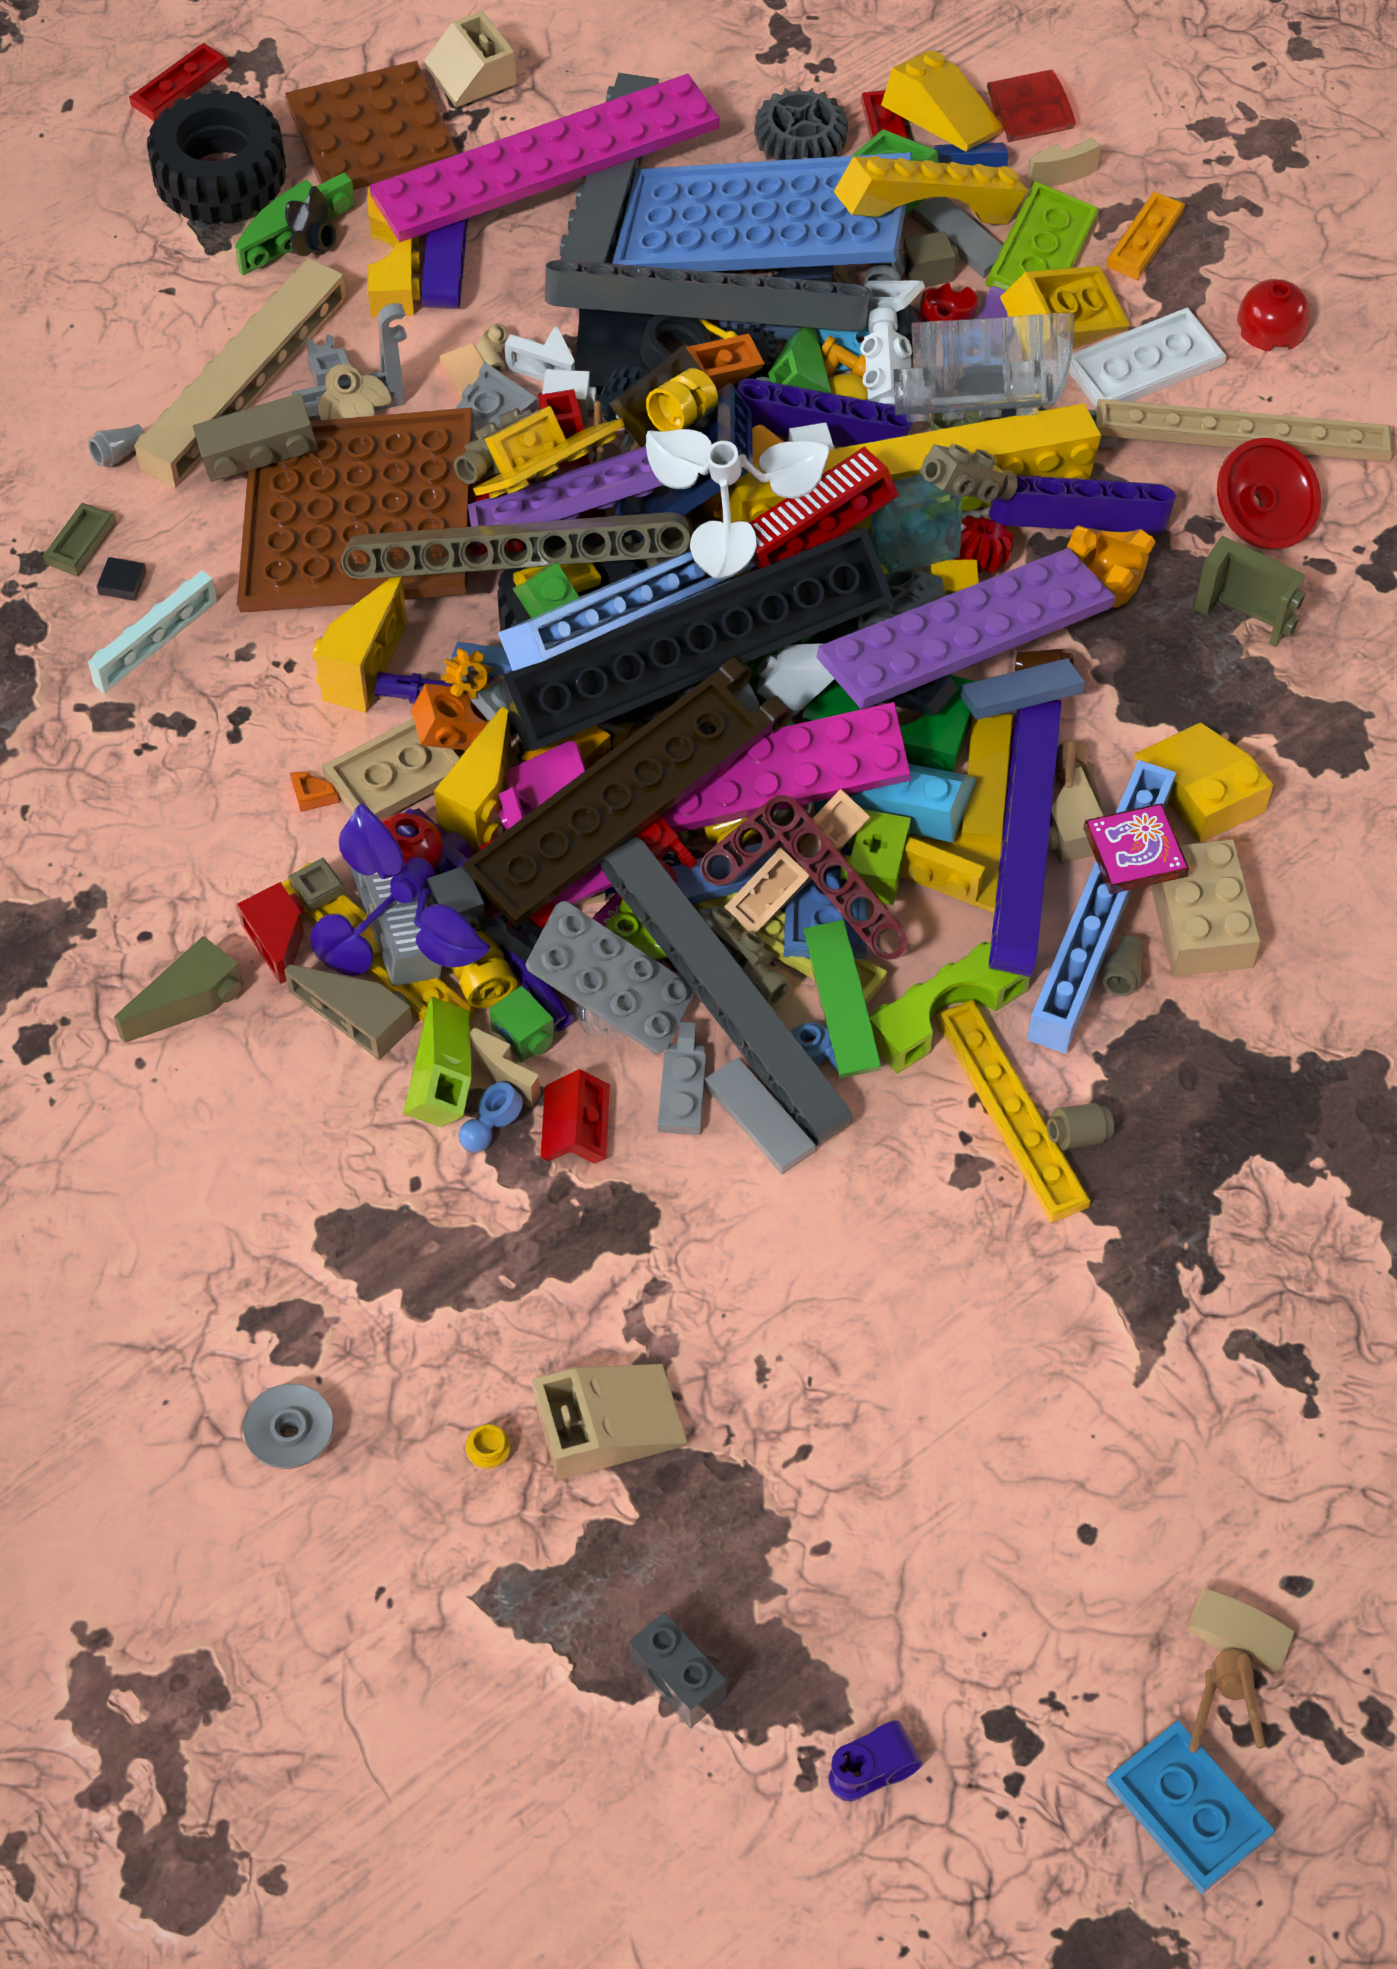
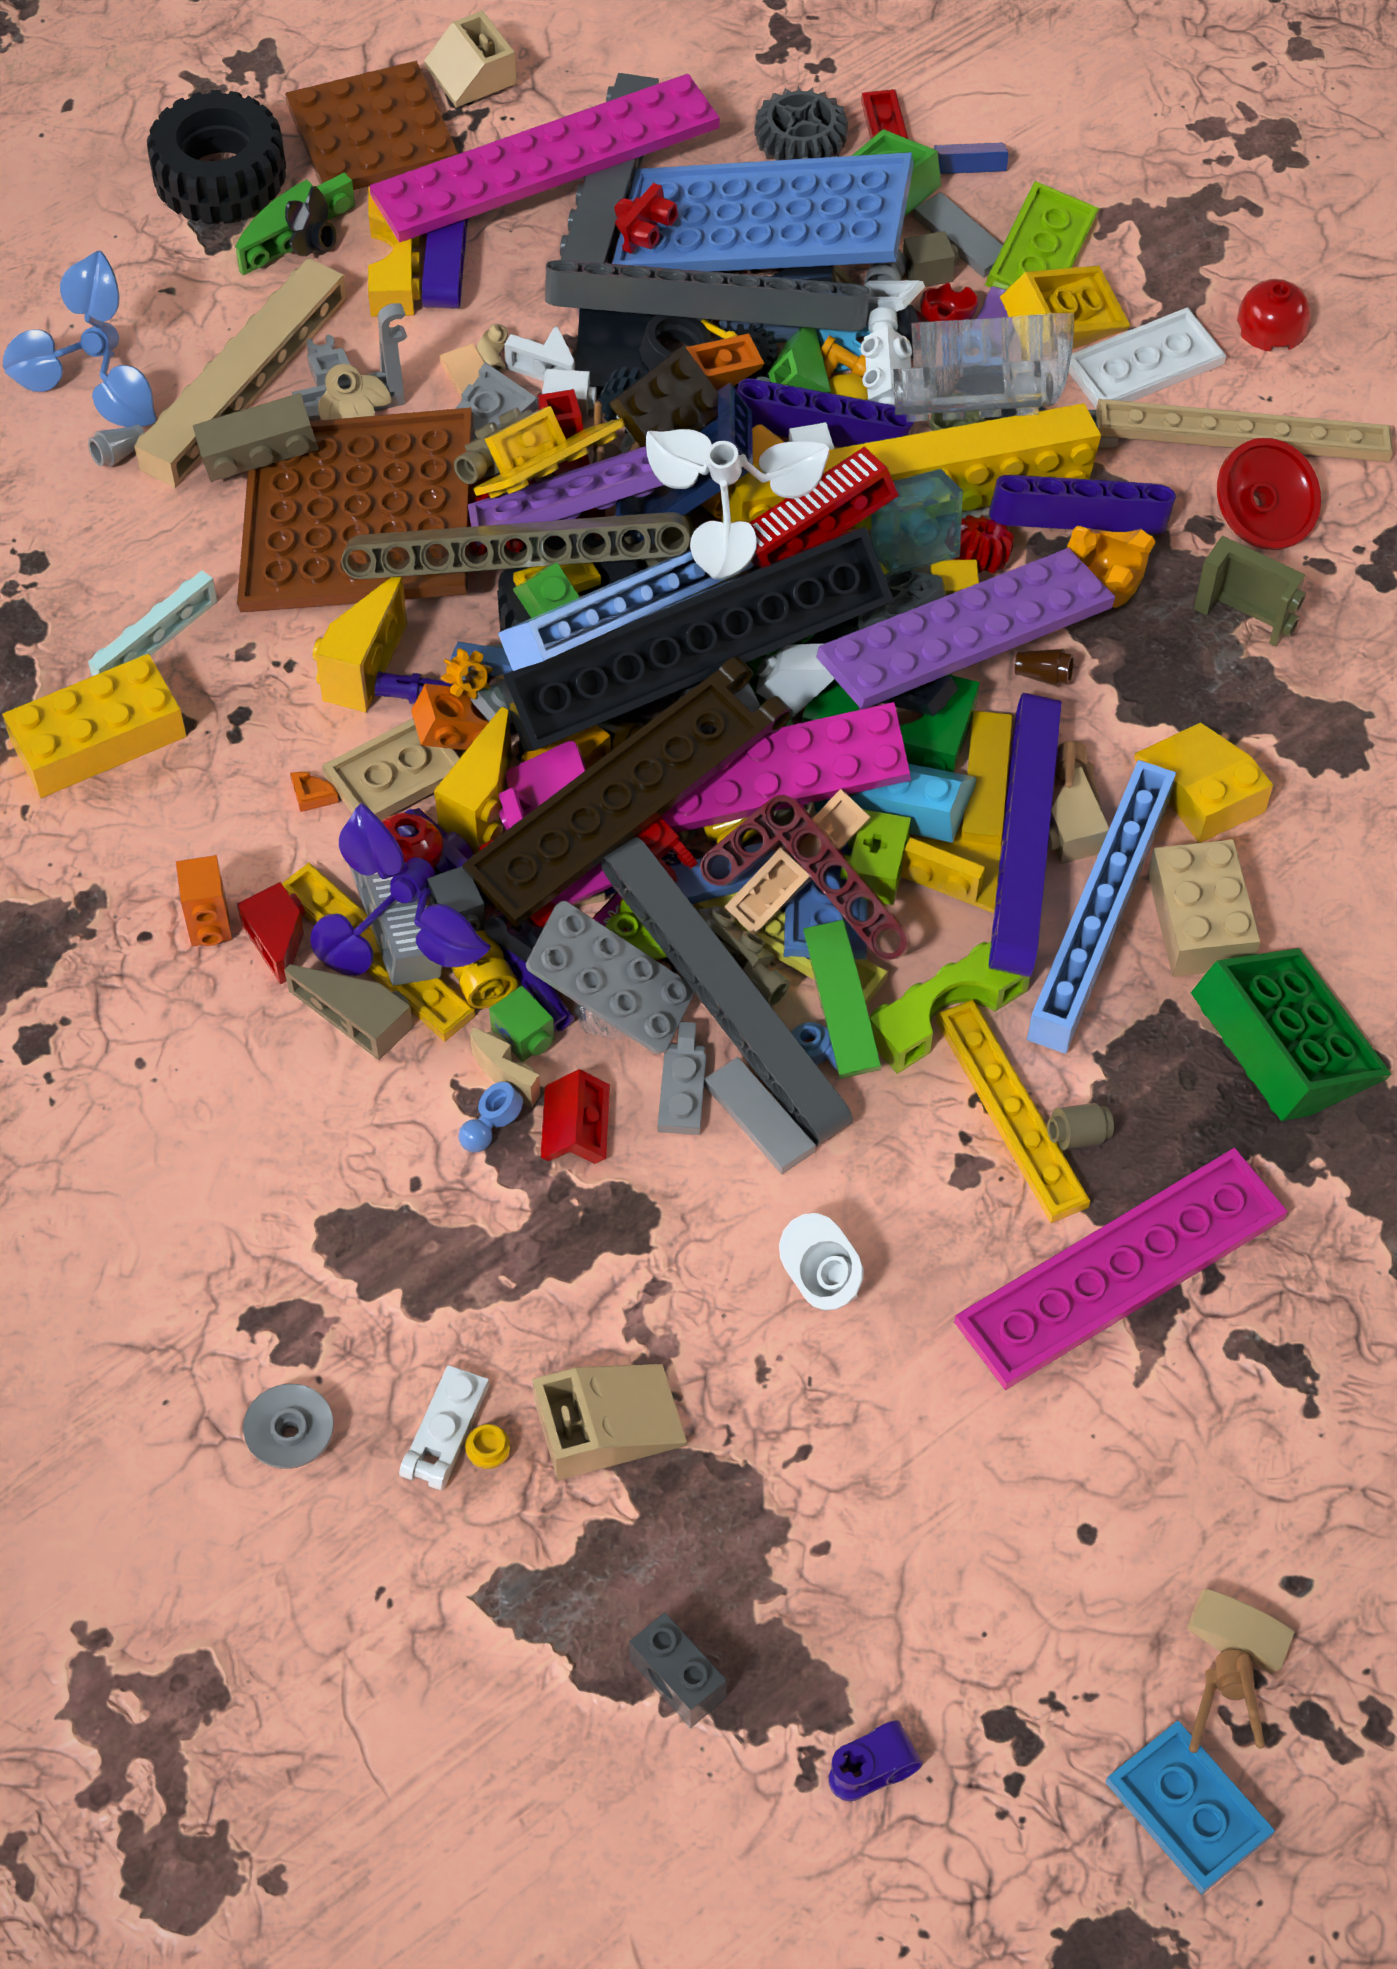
olive tile [43,502,116,577] -> none
black tile [97,557,147,601] -> none
olive slope [114,936,243,1043] -> none
red tile [129,42,229,121] -> none
dark tan tile [288,857,345,912] -> none
lime slope [403,997,472,1127] -> none
yellow wheel [646,368,718,432] -> none
yellow arch [834,156,1028,225] -> none
yellow slope [881,51,1003,151] -> none
dark tan brick [919,444,1017,503] -> none
sand blue tile [960,658,1085,720] -> none
clear red slope [986,69,1076,142] -> none
tan slope [1026,137,1101,188] -> none
tile [1083,803,1189,894] -> none
dark tan cone [1101,935,1144,996] -> none
light orange tile [1106,191,1185,280] -> none
none -> yellow brick [2,653,187,798]
none -> medium blue plant [3,250,157,427]
none -> orange brick [176,855,232,946]
none -> white plate [399,1365,489,1491]
none -> red hips [614,183,678,254]
none -> white piece [779,1213,864,1311]
none -> dark pink plate [954,1147,1288,1391]
none -> green slope [1190,948,1391,1122]

